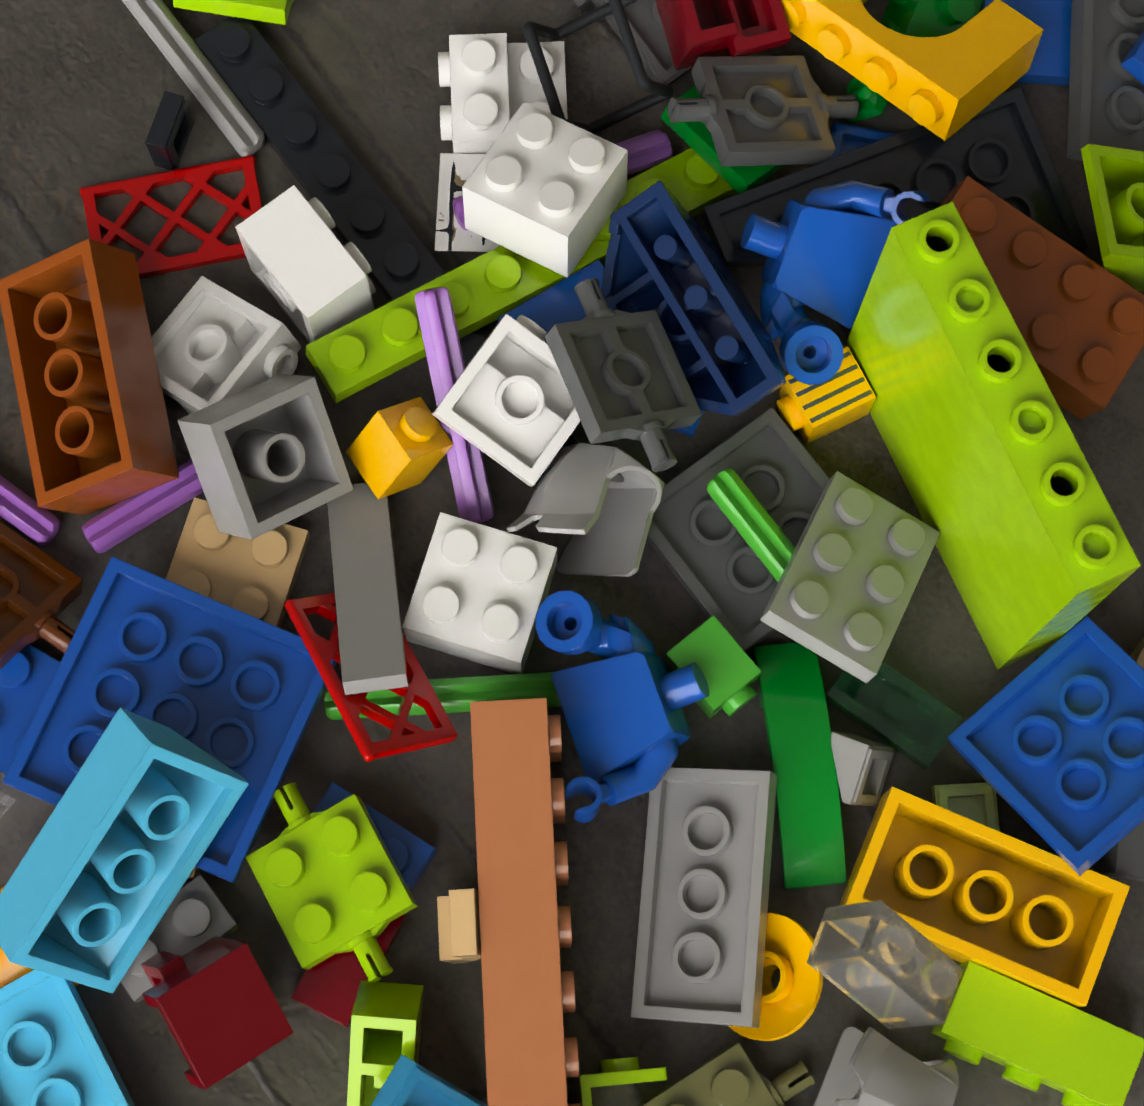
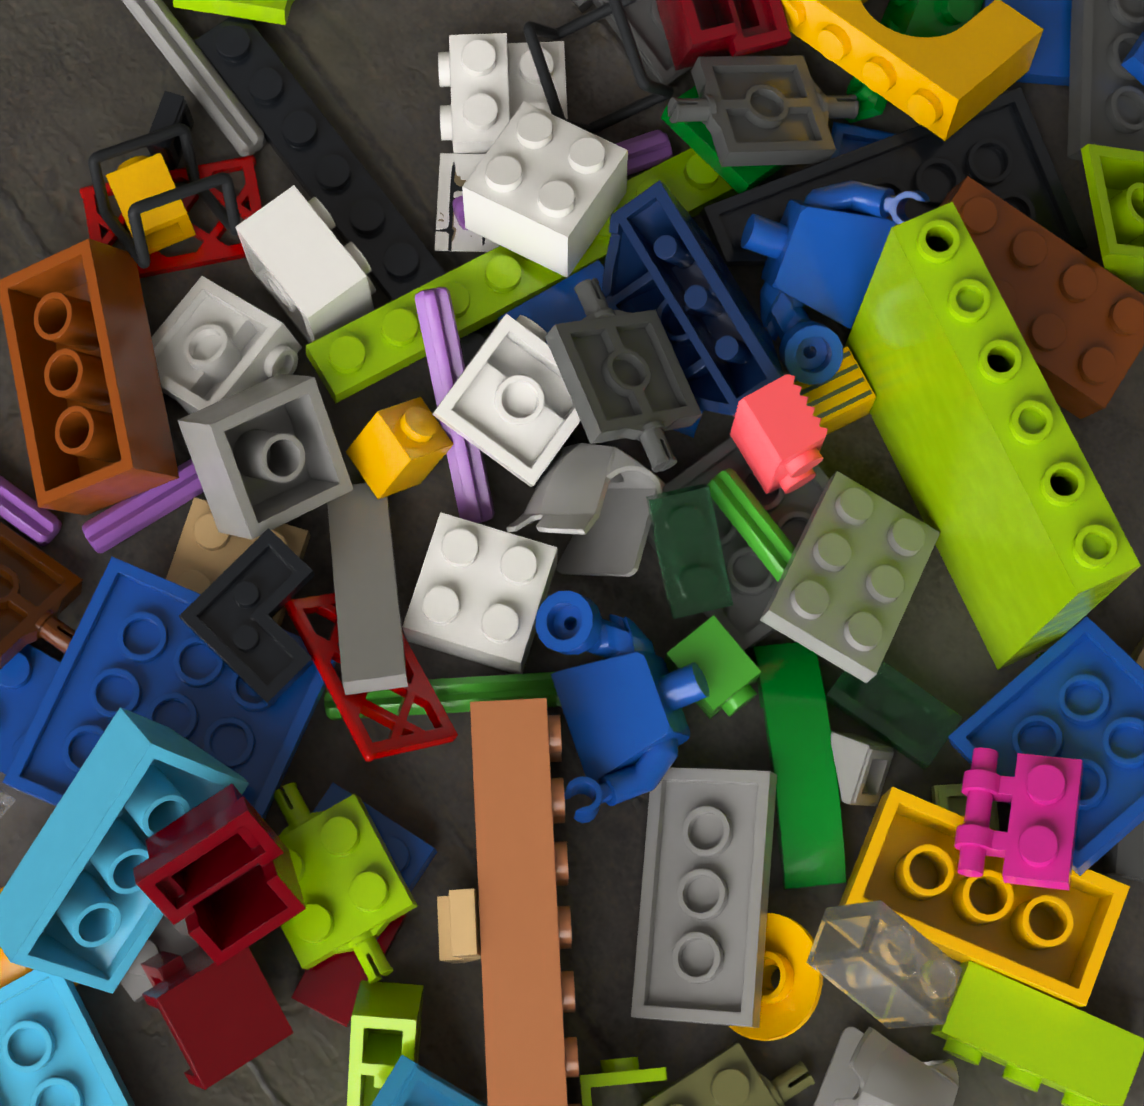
none -> black piece [88,123,241,269]
none -> yellow brick [105,153,196,254]
none -> dark red plate [133,783,306,966]
none -> black plate [179,528,315,706]
none -> clear green plate [646,483,733,619]
none -> coral brick [729,374,828,494]
none -> dark pink plate [954,747,1083,891]

